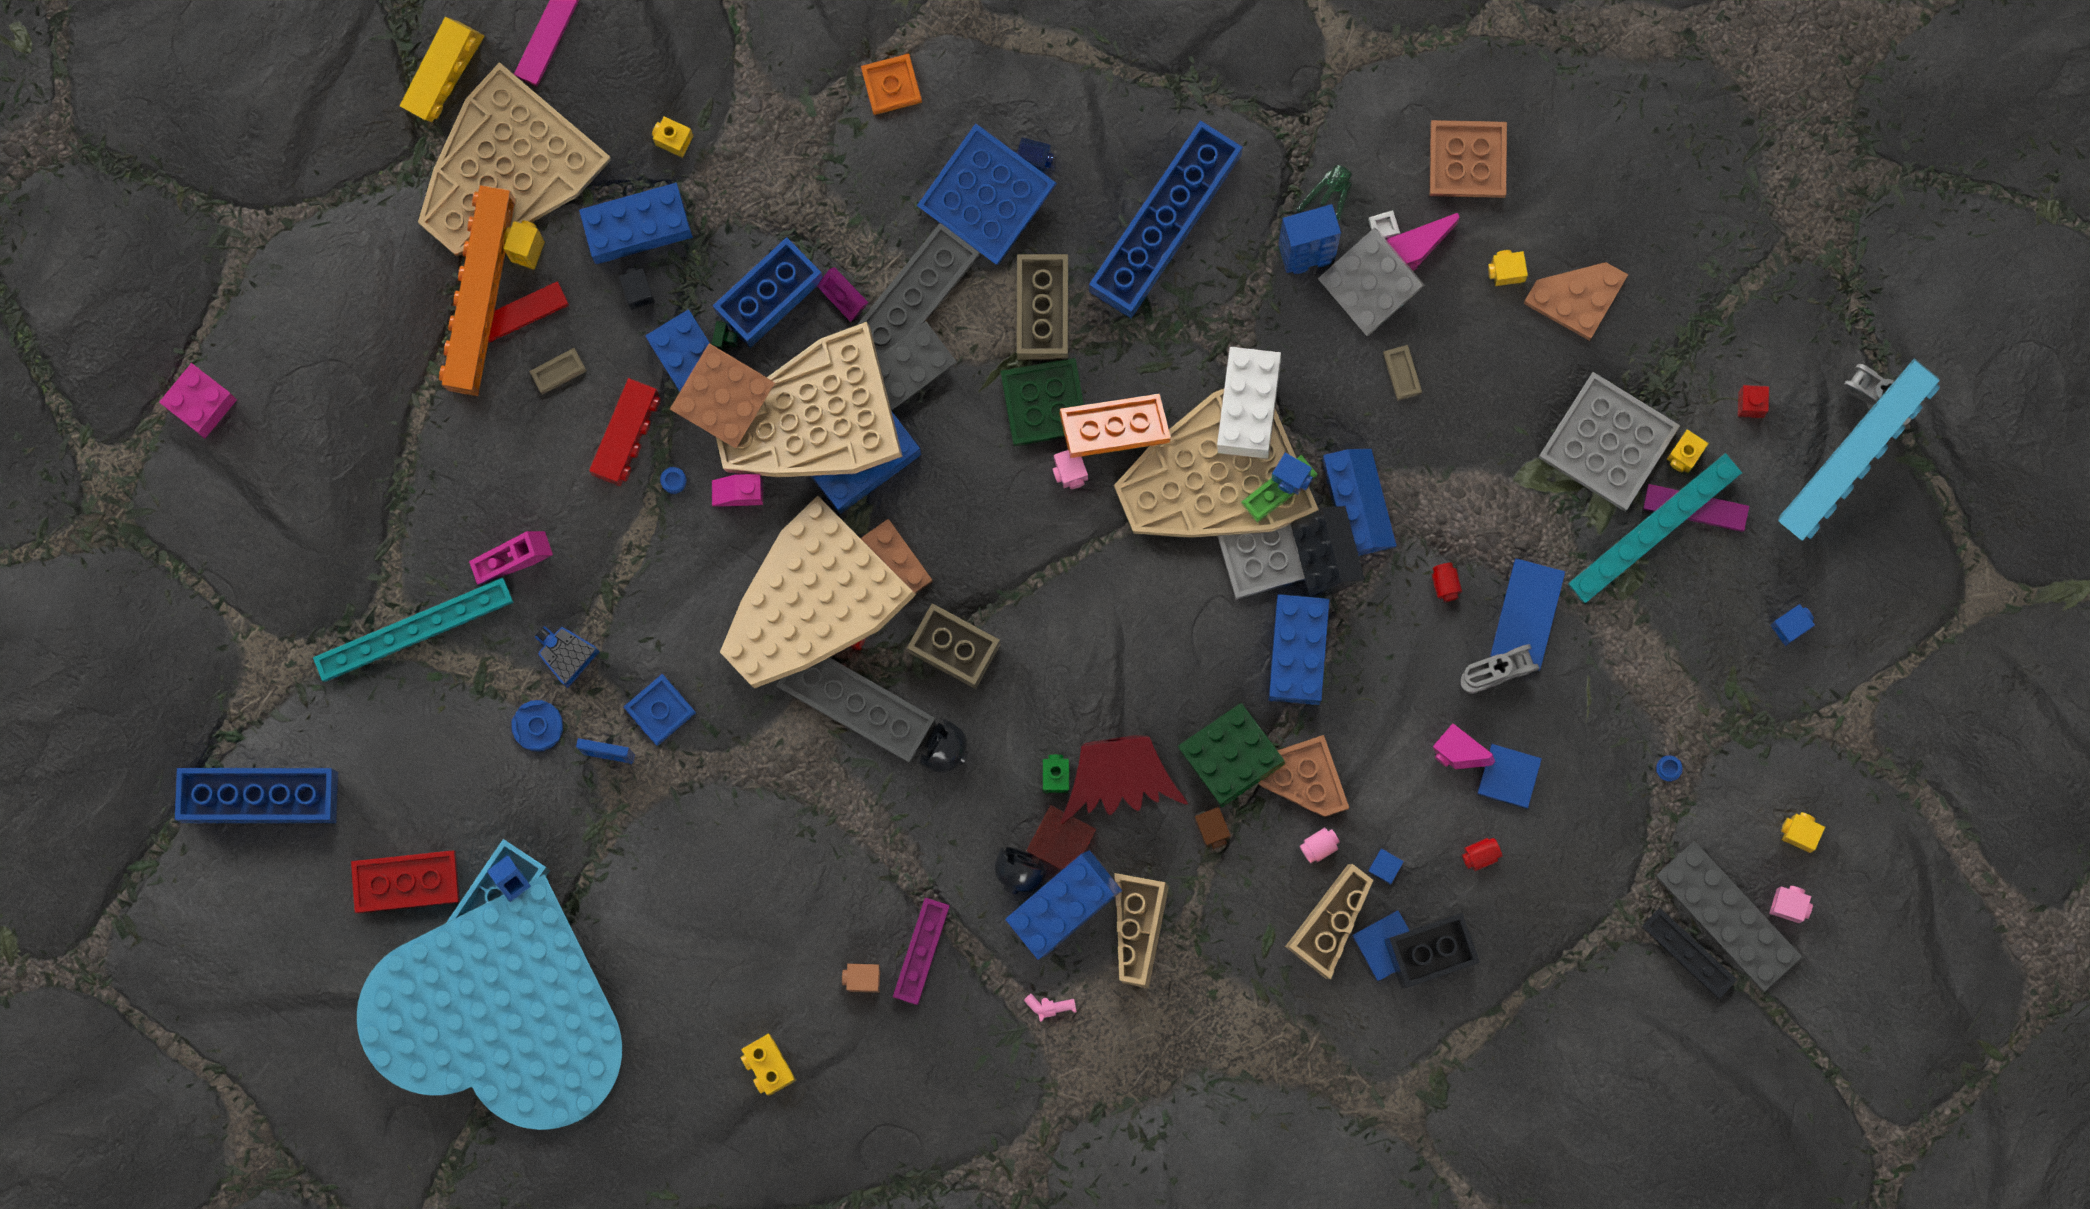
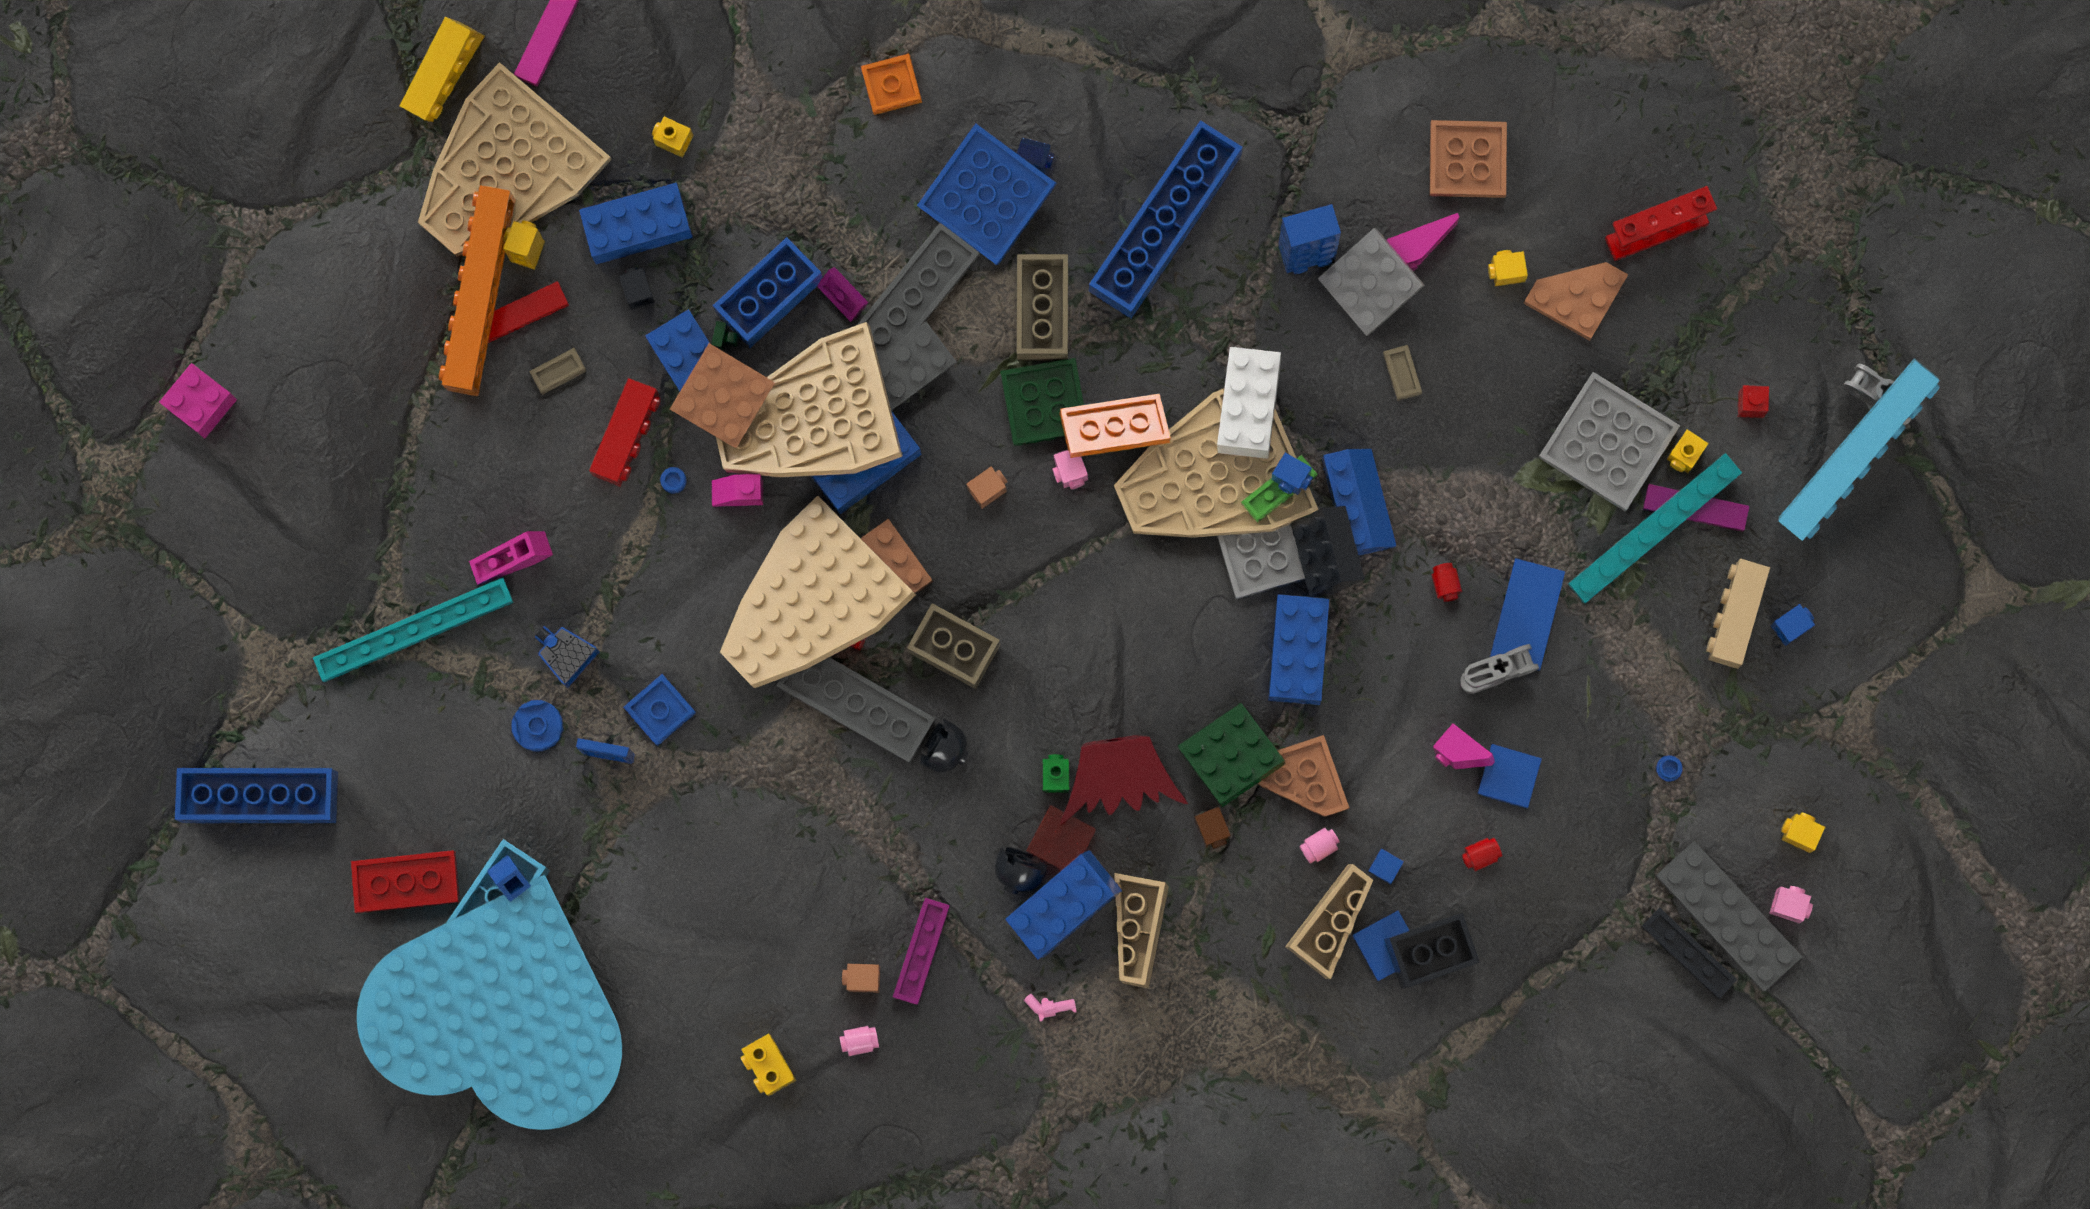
clear green plant [1296,165,1352,219] -> none
white tile [1368,210,1400,240] -> none
none -> bright pink brick [840,1026,879,1056]
none -> nougat brick [966,467,1007,509]
none -> red fence [1605,186,1717,261]
none -> tan brick [1706,559,1770,669]

